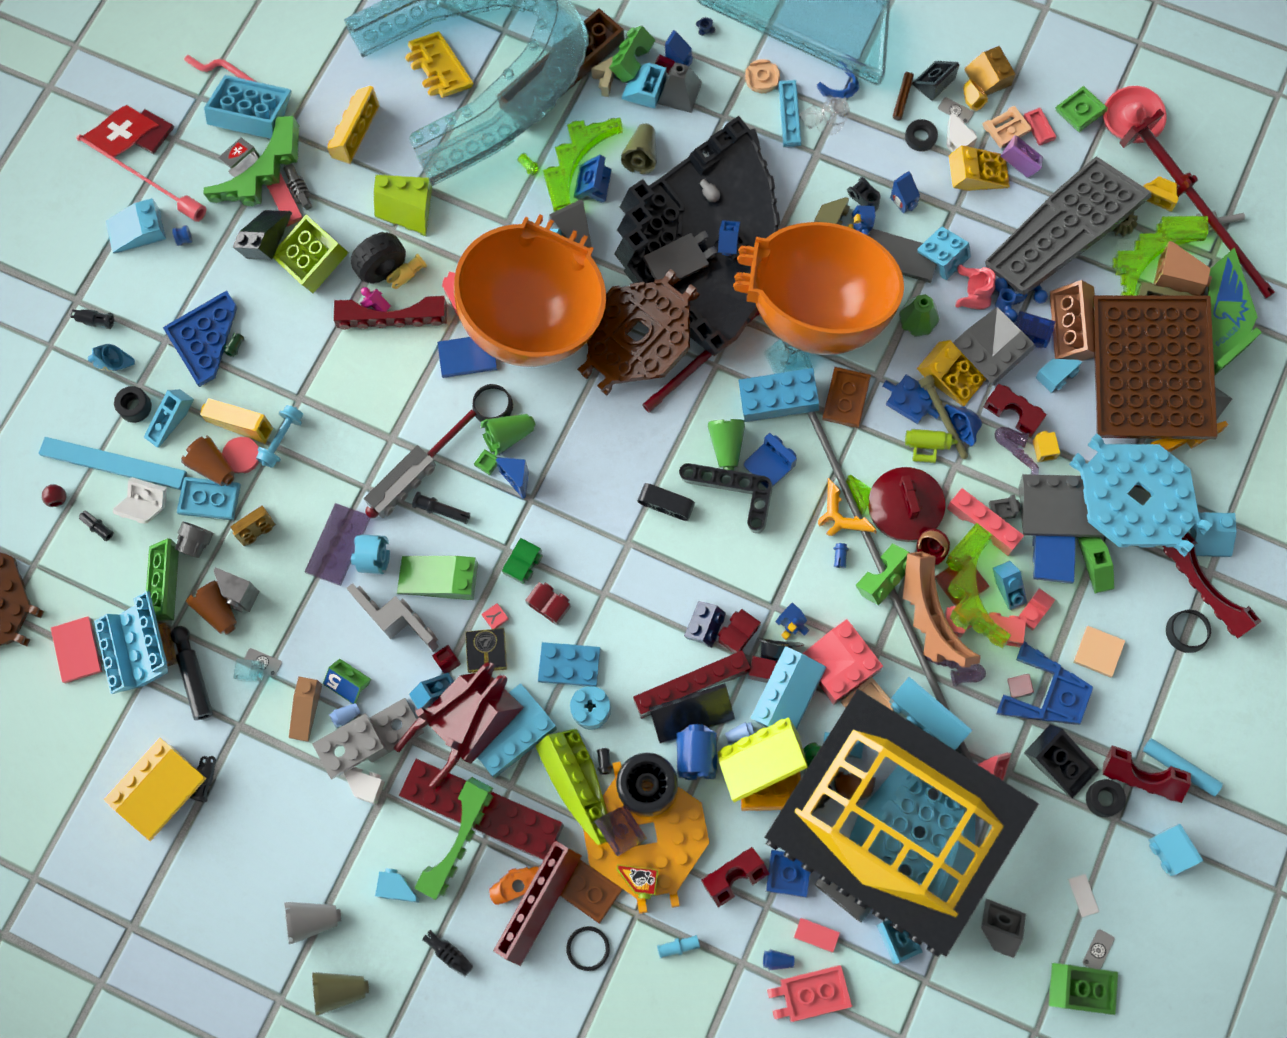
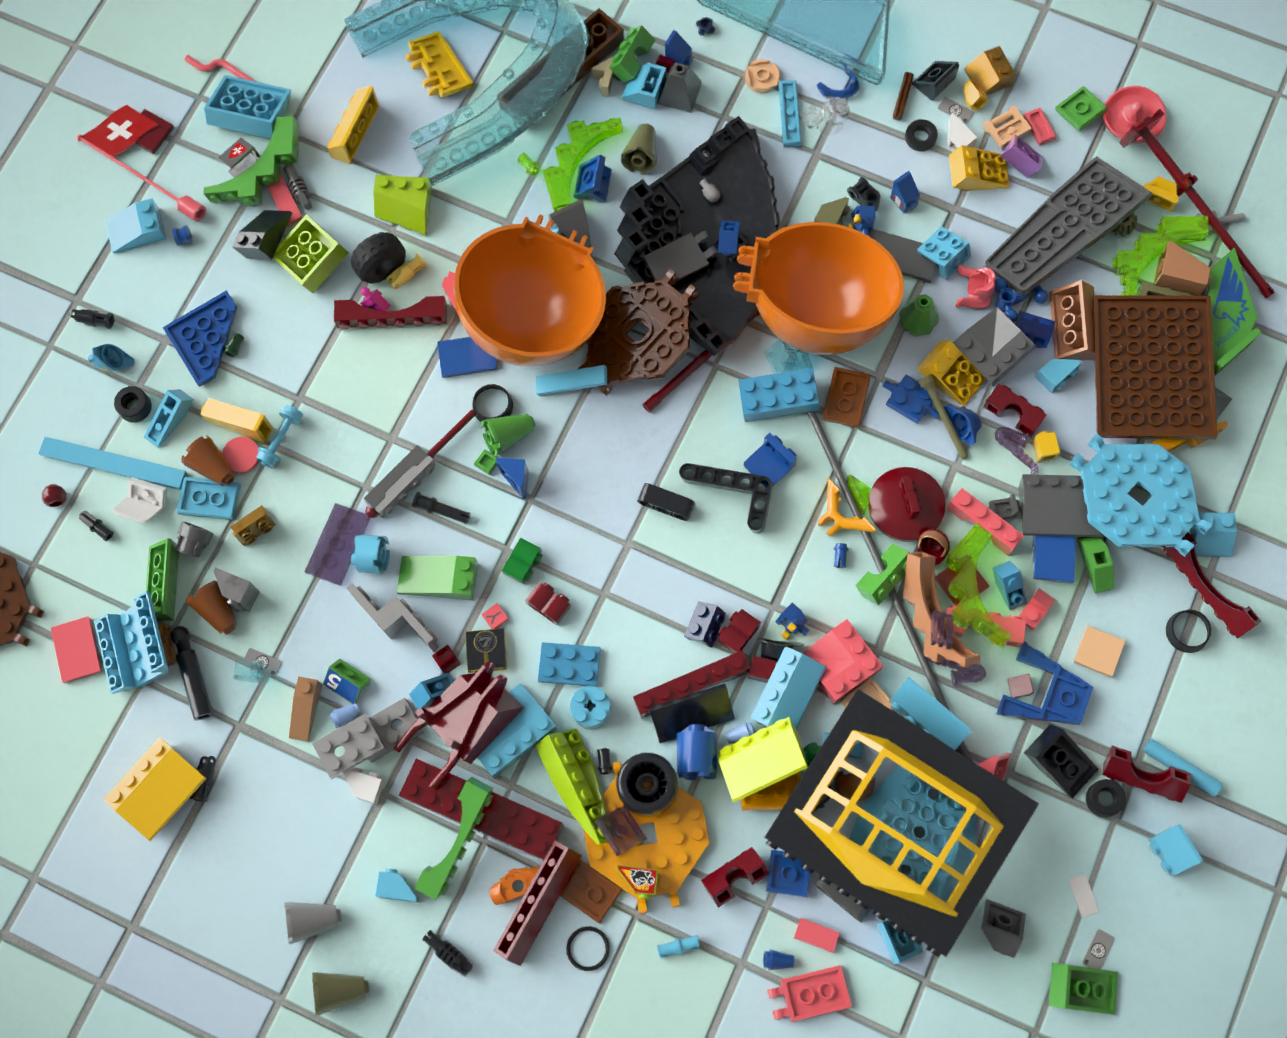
bright green cone [707,419,745,471] -> none
lime piece [905,429,958,463] -> none
none -> medium azure tile [536,365,607,396]
none -> tile [931,611,953,650]

